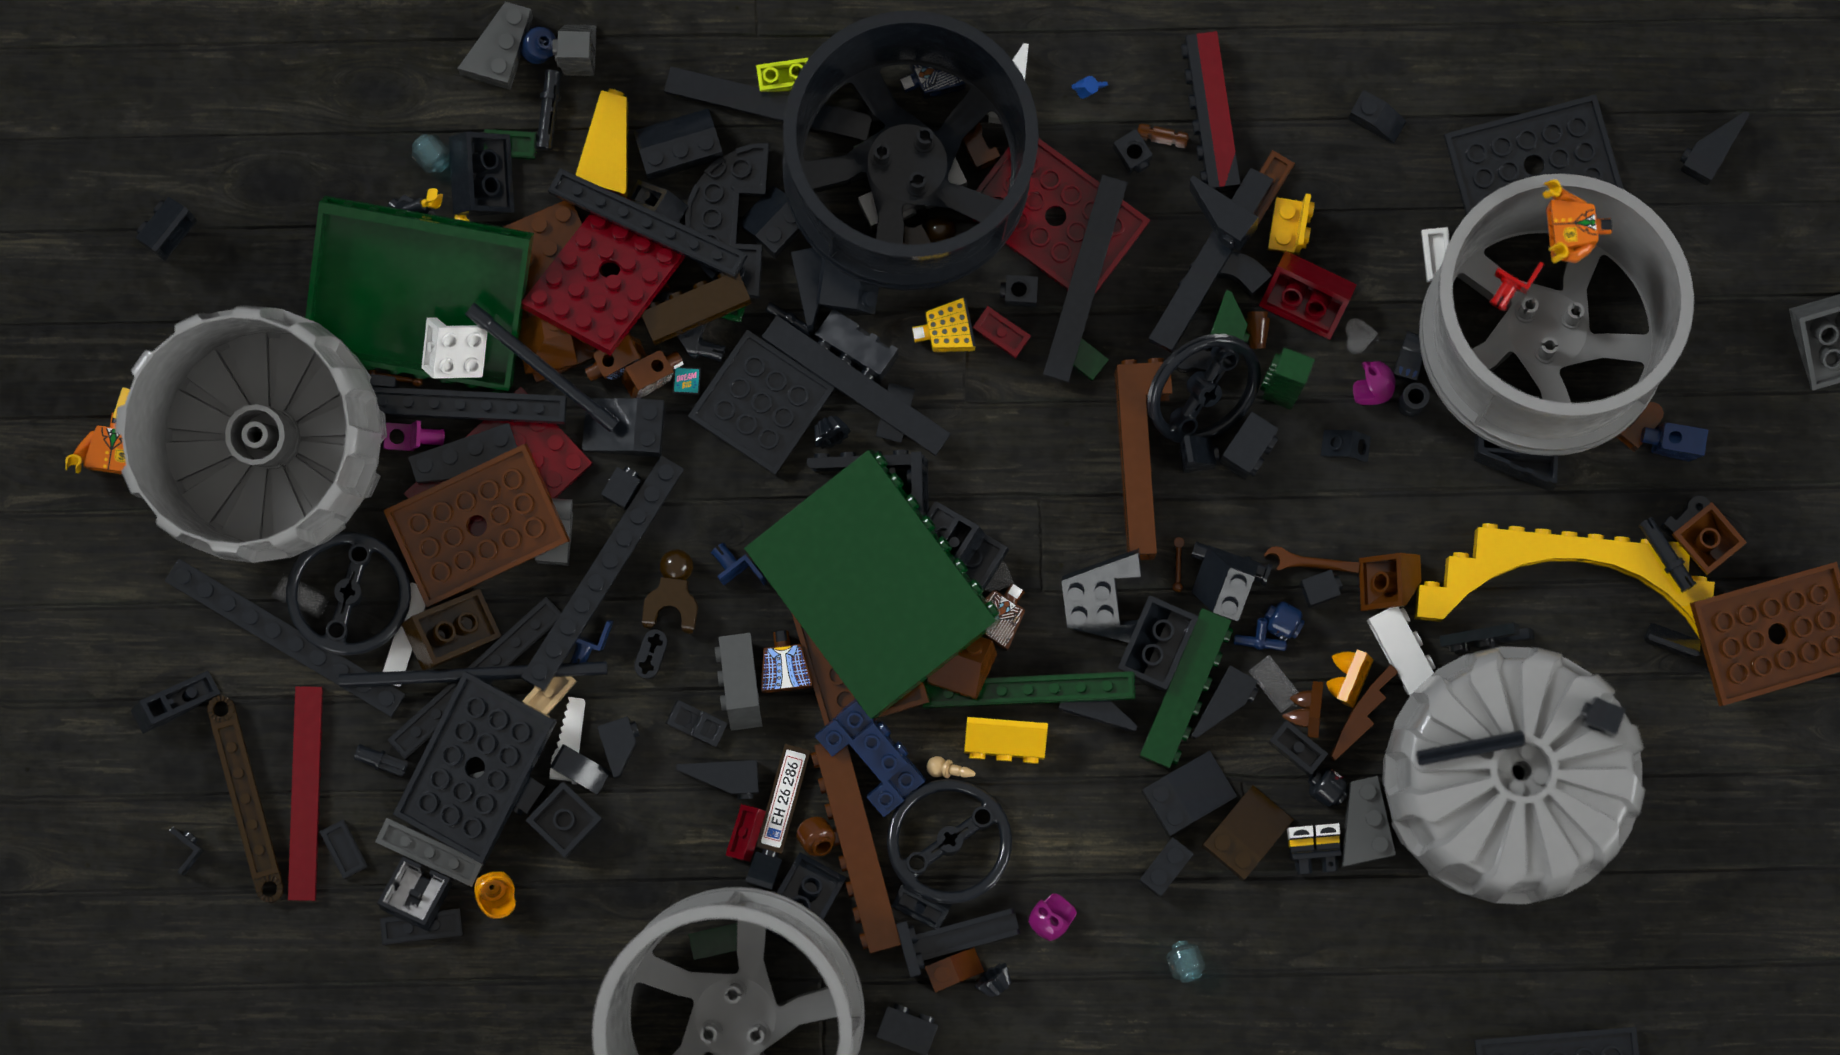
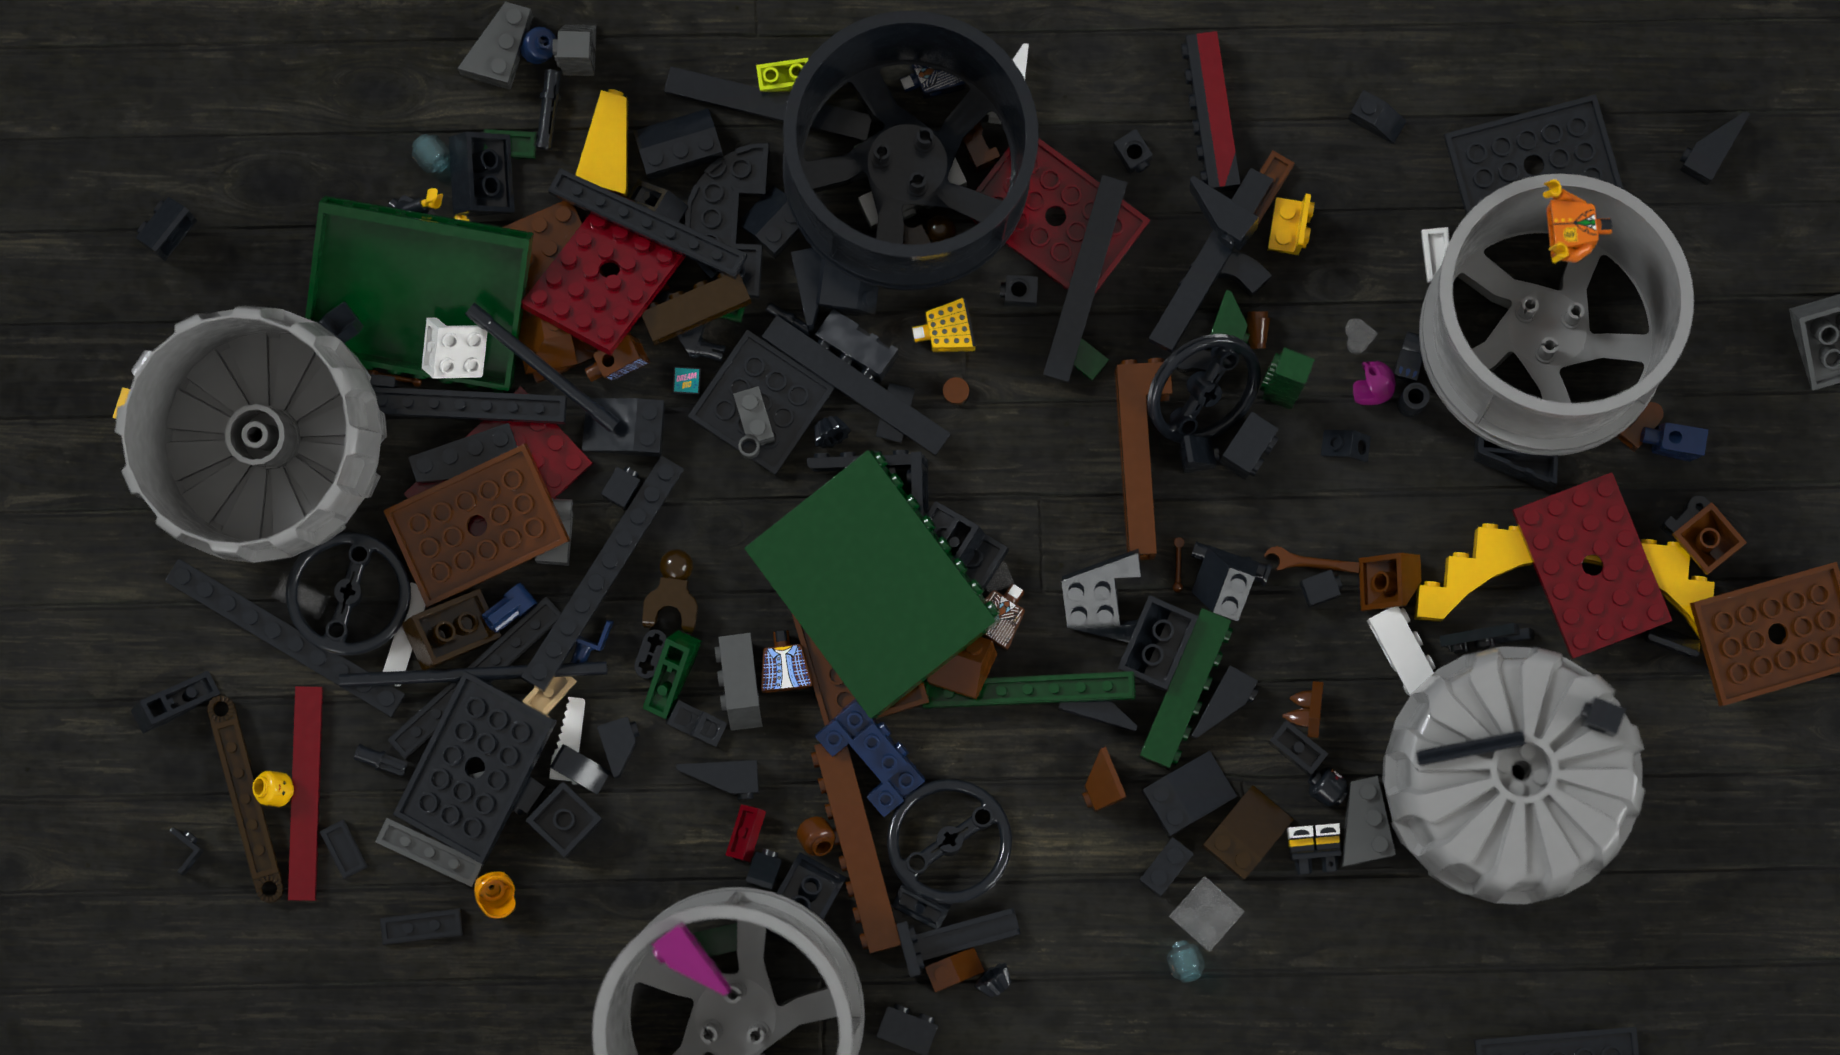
orange torso [65,413,126,474] -> none
piece [377,857,453,931] -> none
magenta bracket [383,420,445,451] -> none
reddish brown torso [621,350,683,399] -> none
dark blue bracket [711,543,767,585] -> none
tile [756,744,811,854] -> none
tan bar [926,756,975,778] -> none
yellow slope [964,717,1048,764] -> none
dark red plate [973,306,1031,359] -> none
magenta helmet [1028,893,1077,941] -> none
blue piece [1072,76,1108,99] -> none
reddish brown axle [1138,124,1189,148] -> none
dark blue piece [1233,618,1287,651] -> none
clear tile [1248,655,1298,713] -> none
dark red slope [1259,251,1357,340] -> none
dark blue head [1263,601,1305,641] -> none
light orange tile [1326,650,1374,708] -> none
reddish brown slope [1329,665,1398,762] -> none
red bracket [1490,262,1544,311] -> none
black pin [1638,517,1697,593] -> none
none -> yellow head [252,770,294,807]
none -> black panel [319,302,364,343]
none -> dark blue piece [482,583,538,633]
none -> dark green slope [643,630,702,719]
none -> magenta slope [652,921,732,996]
none -> dark grey hinge [733,386,775,459]
none -> reddish brown tile [943,377,969,405]
none -> reddish brown slope [1082,747,1126,812]
none -> clear plate [1169,876,1245,952]
none -> dark red plate [1512,472,1672,659]

